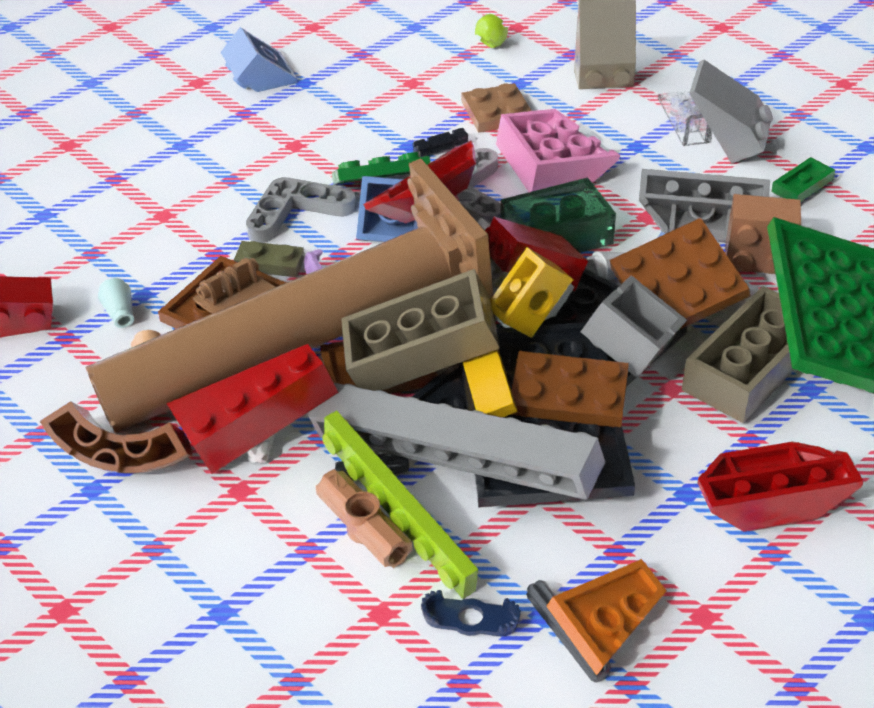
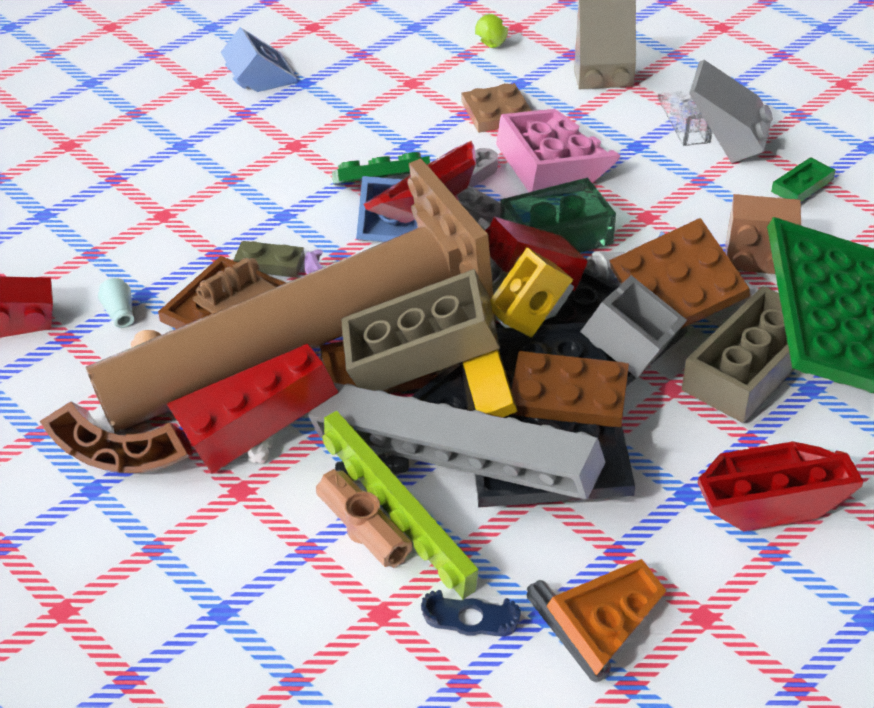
light grey beam [246,177,356,243] -> none
black axle [412,128,468,157] -> none
light grey wedge [639,169,770,243] -> none

